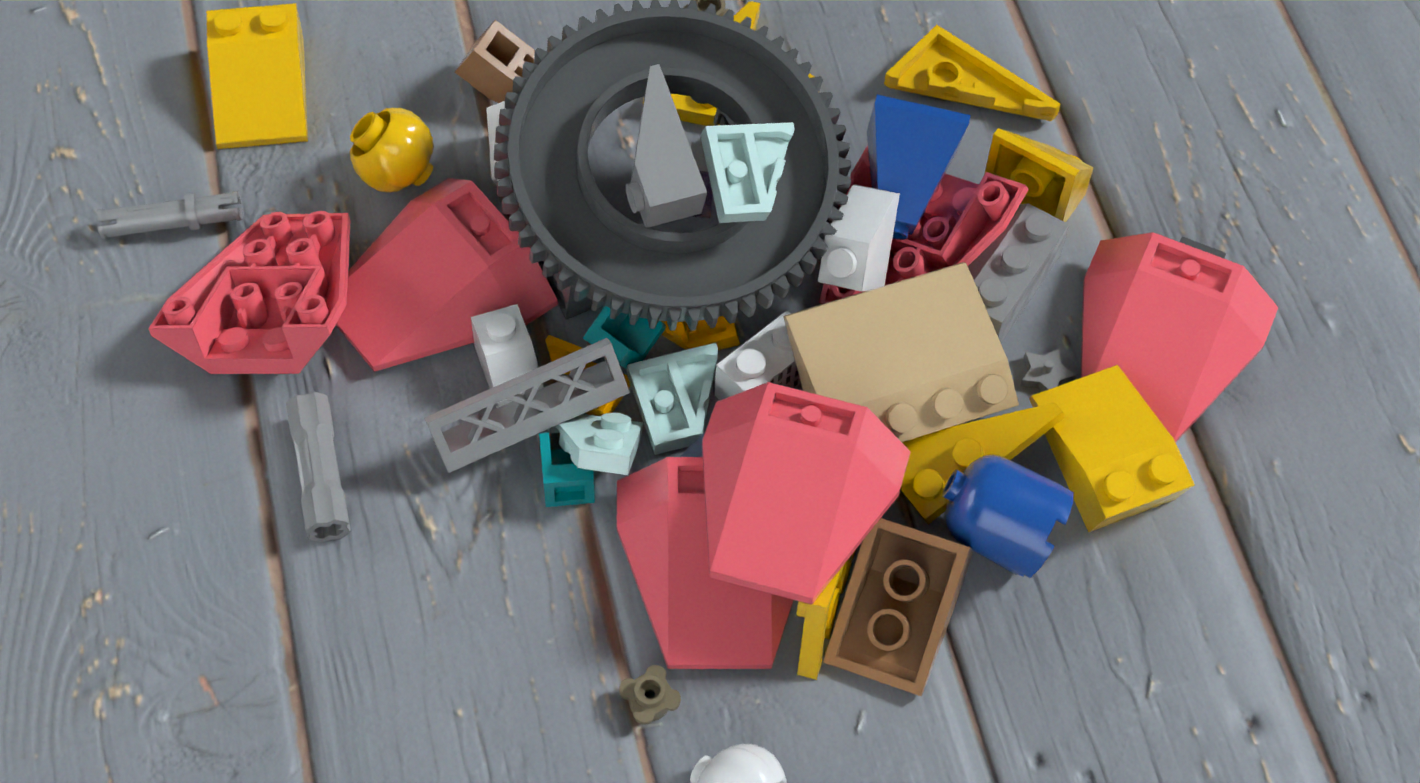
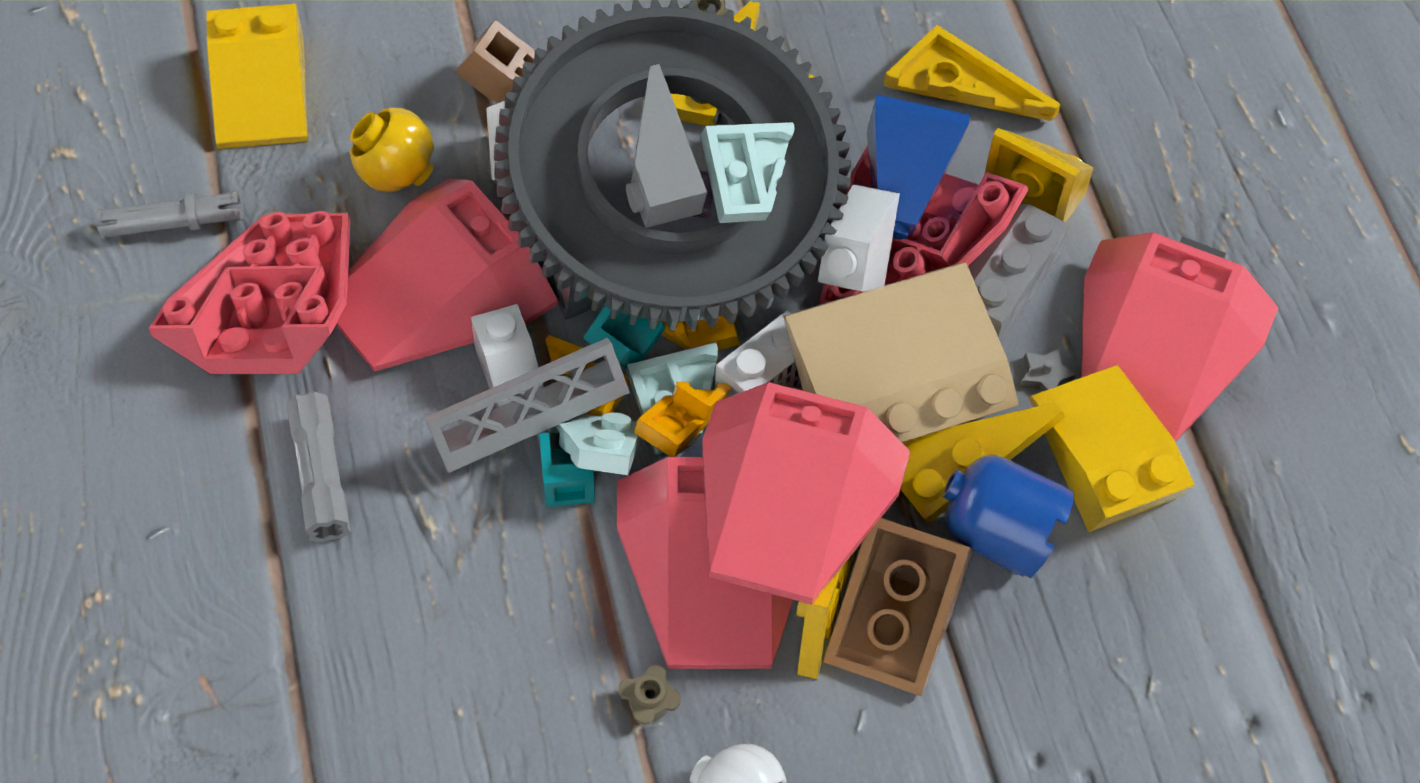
none -> light orange slope [634,382,732,457]

